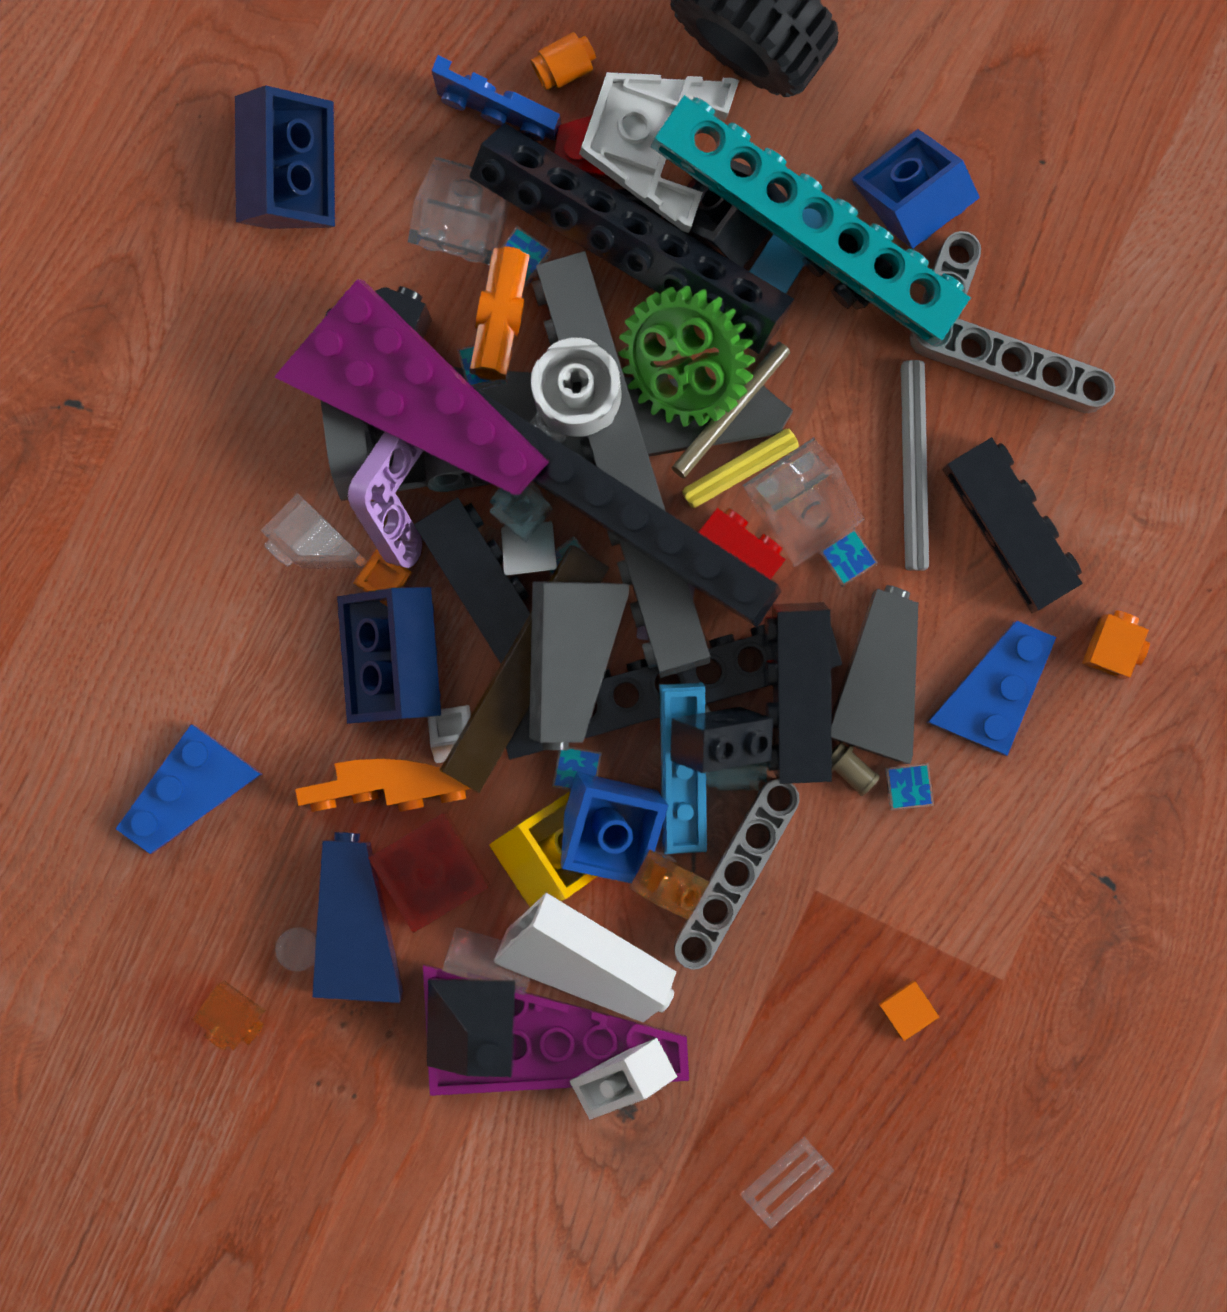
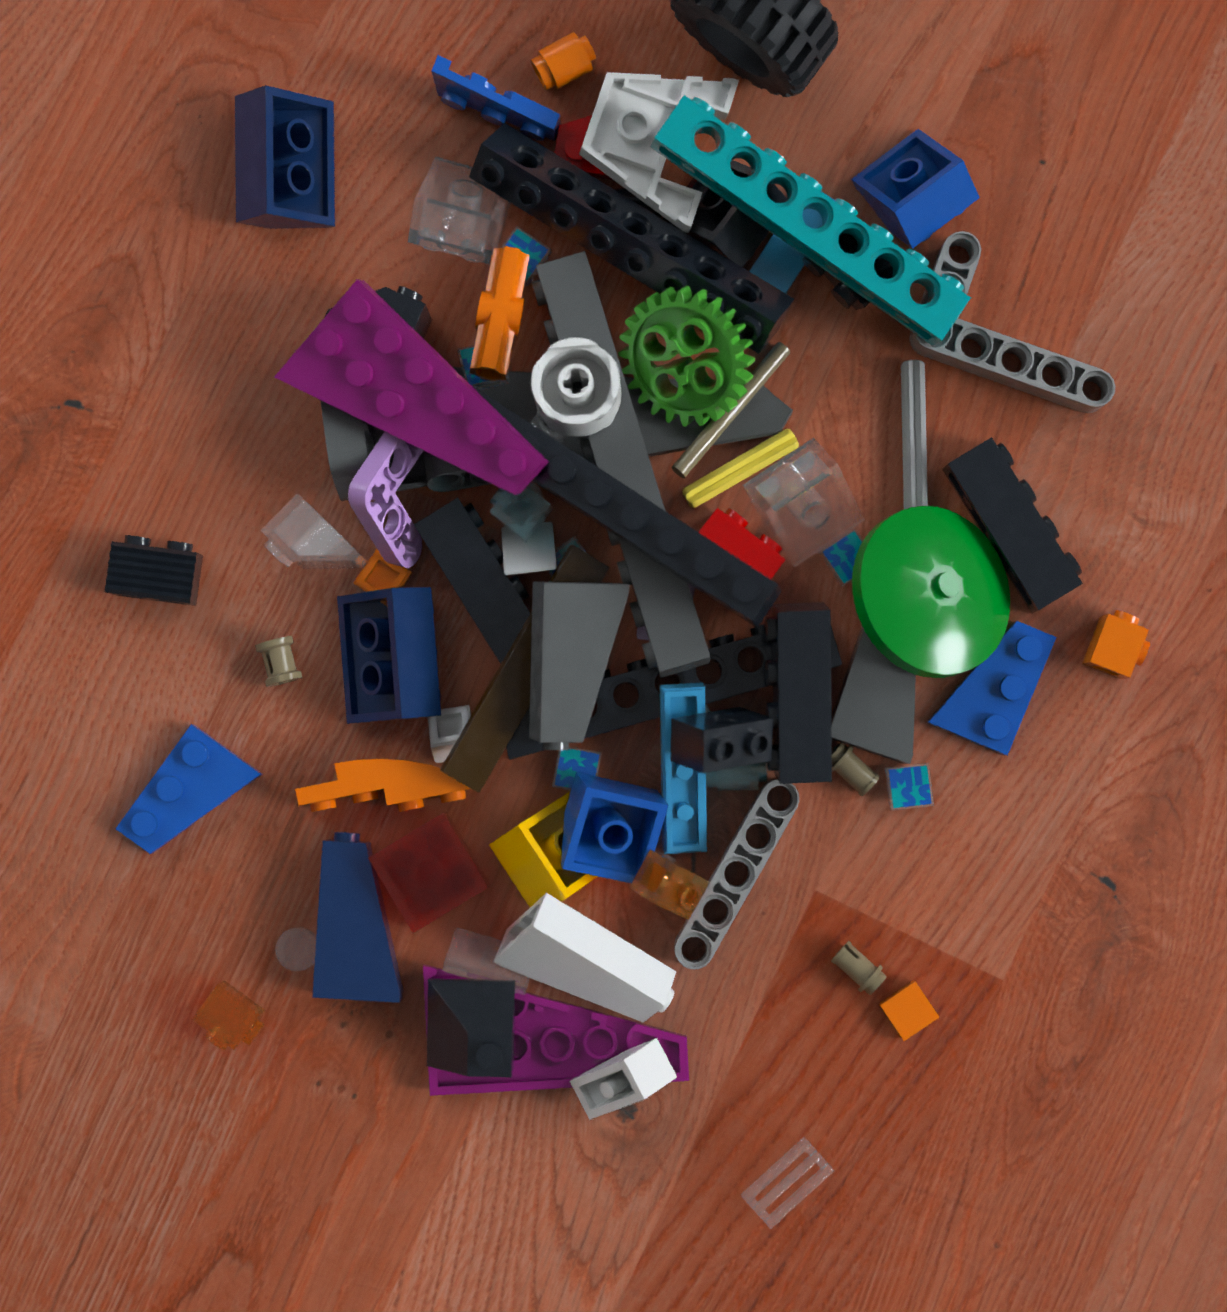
none -> black brick [105,535,203,606]
none -> dark tan bush [255,636,303,687]
none -> dark tan pin [831,941,887,995]
none -> green dish [852,506,1010,678]

